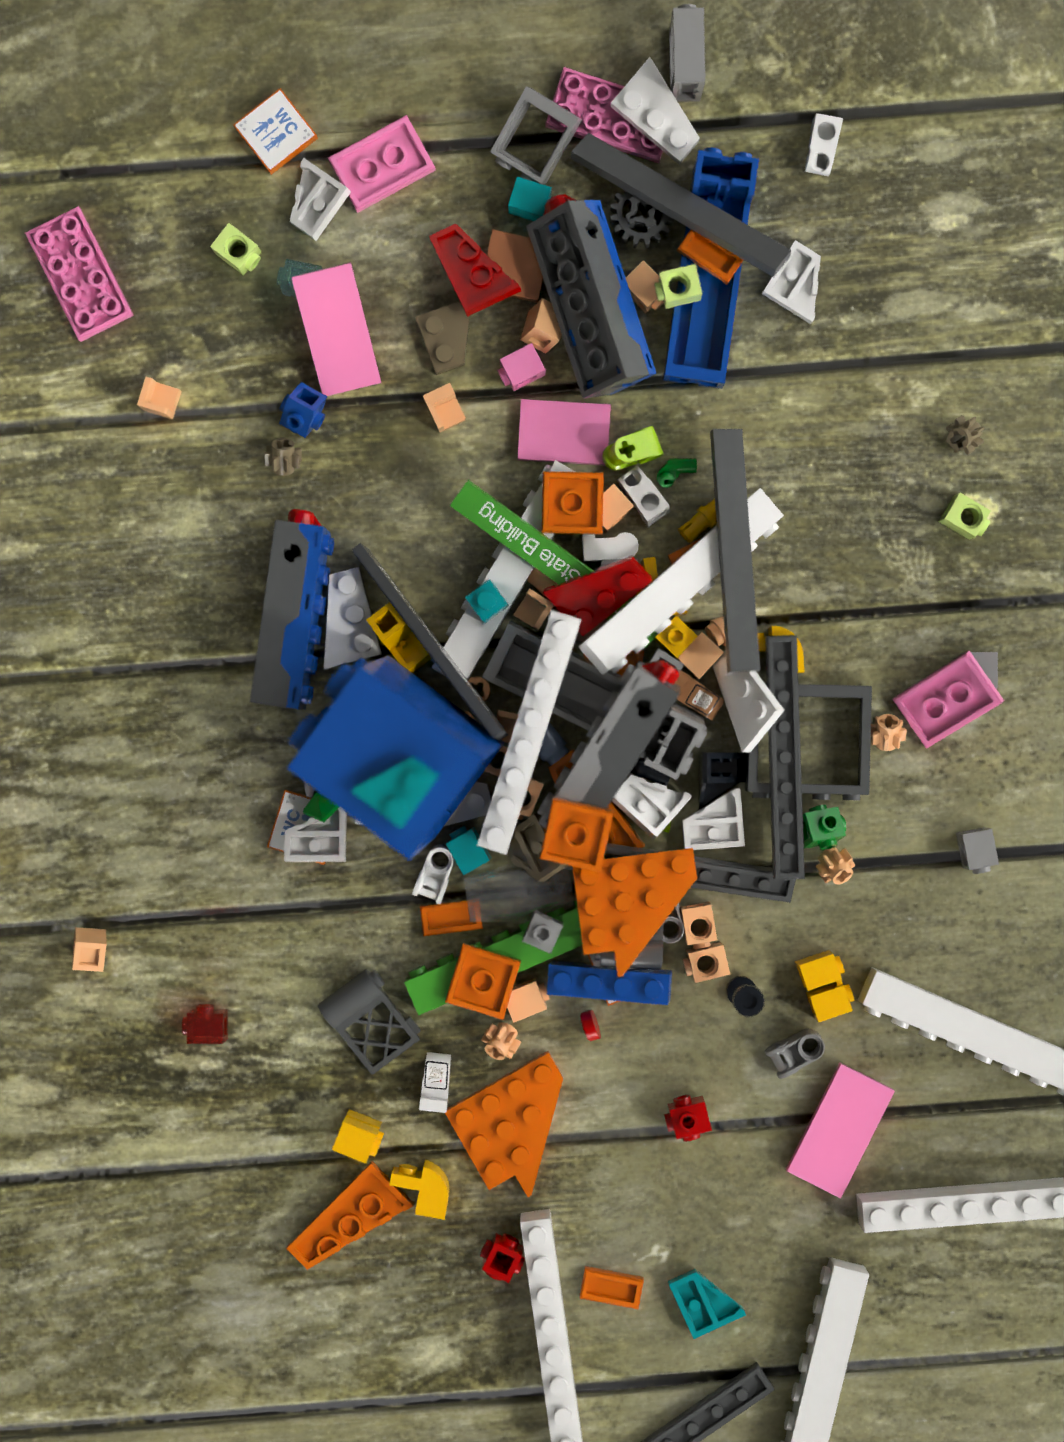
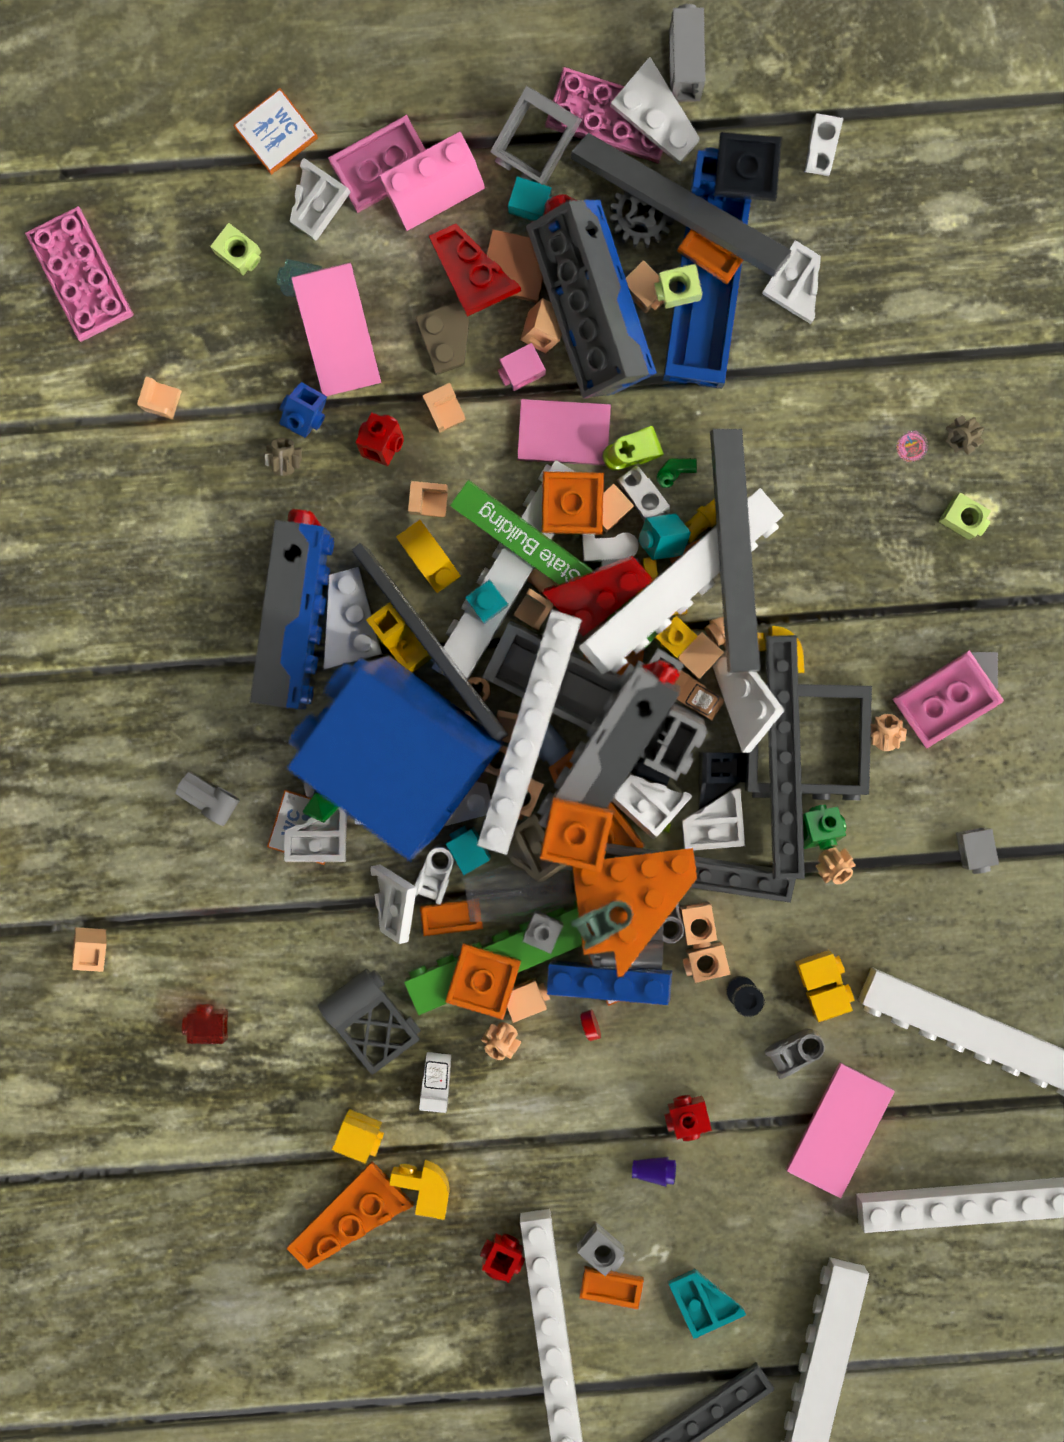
teal wing [351,757,440,829] -> none
orange wing [445,1051,563,1197] -> none
none -> light grey piece [175,772,240,826]
none -> red brick [355,412,404,466]
none -> white wing [370,864,417,944]
none -> bright pink slope [378,132,485,231]
none -> yellow brick [396,520,461,593]
none -> light nougat panel [408,481,448,518]
none -> sand green piece [571,901,633,950]
none -> light grey brick [577,1222,625,1276]
none -> dark purple cone [632,1156,676,1187]
none -> teal brick [638,513,691,560]
none -> black tile [714,132,782,202]
none -> clear tile [896,431,928,462]

